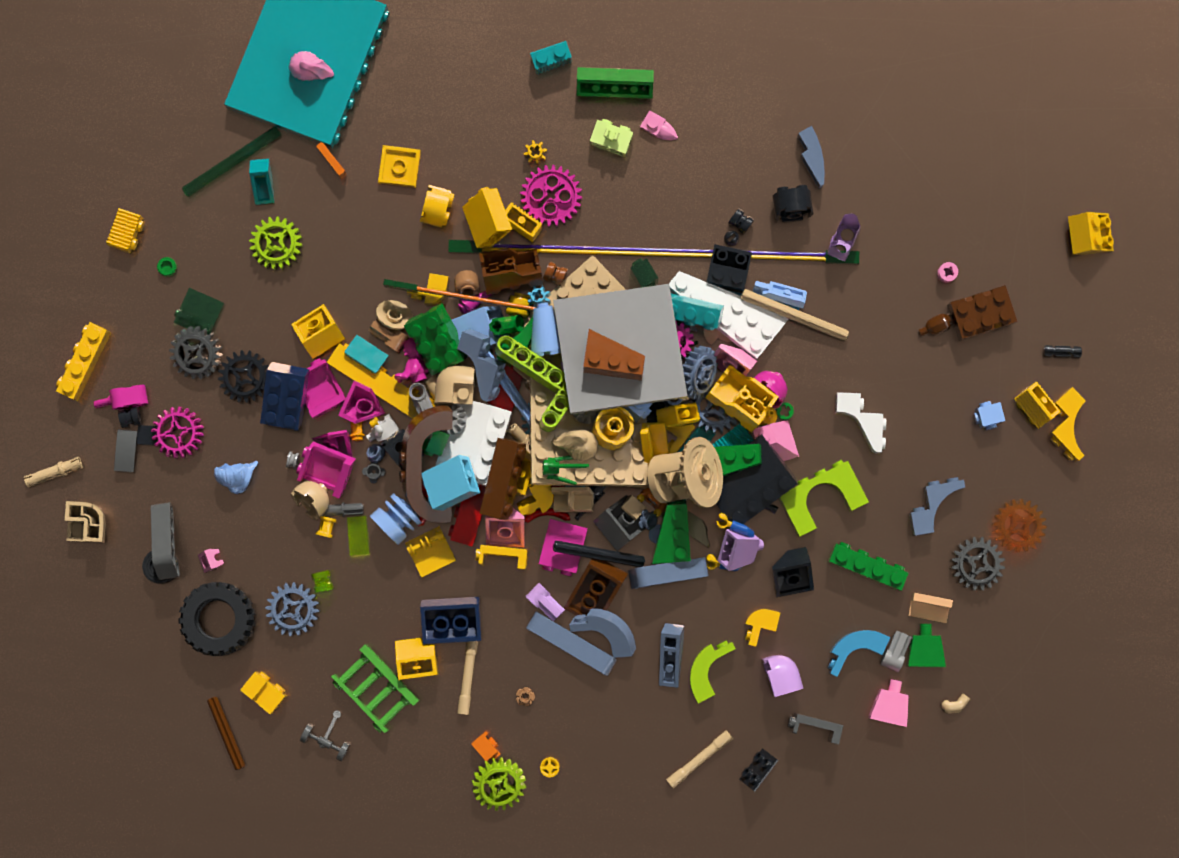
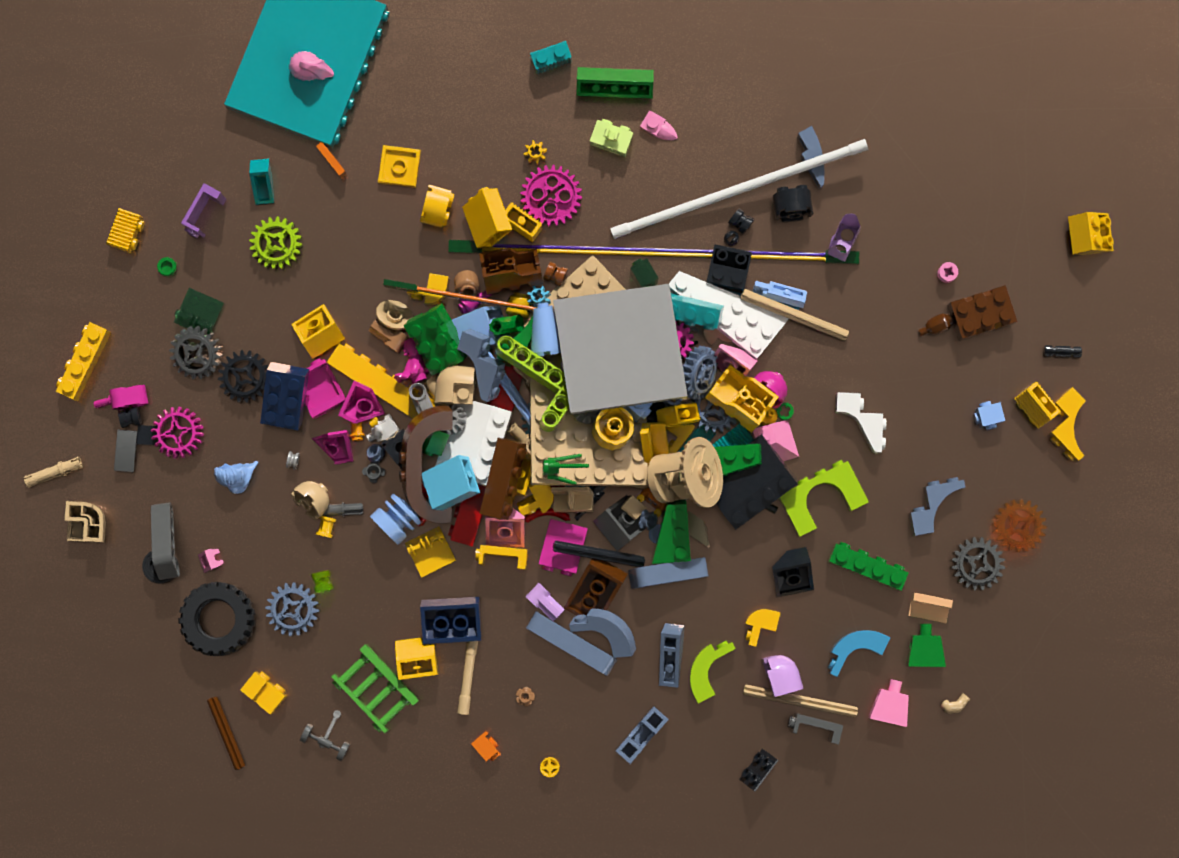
clear green axle [182,126,281,197] -> none
dark pink panel [296,441,356,498] -> none
teal panel [344,335,389,374] -> none
clear neon green tile [347,516,370,556] -> none
lime gear [472,757,526,811] -> none
tan hair [552,430,598,461] -> none
dark orange wedge [583,329,645,381] -> none
tan piece [666,730,733,789] -> none
lavender torso [706,513,764,571] -> none
light grey piece [880,631,912,672] -> none
none -> medium lavender panel [181,183,226,239]
none -> white piece [610,139,868,239]
none -> sand blue arch [615,706,669,764]
none -> tan axle [743,685,858,717]

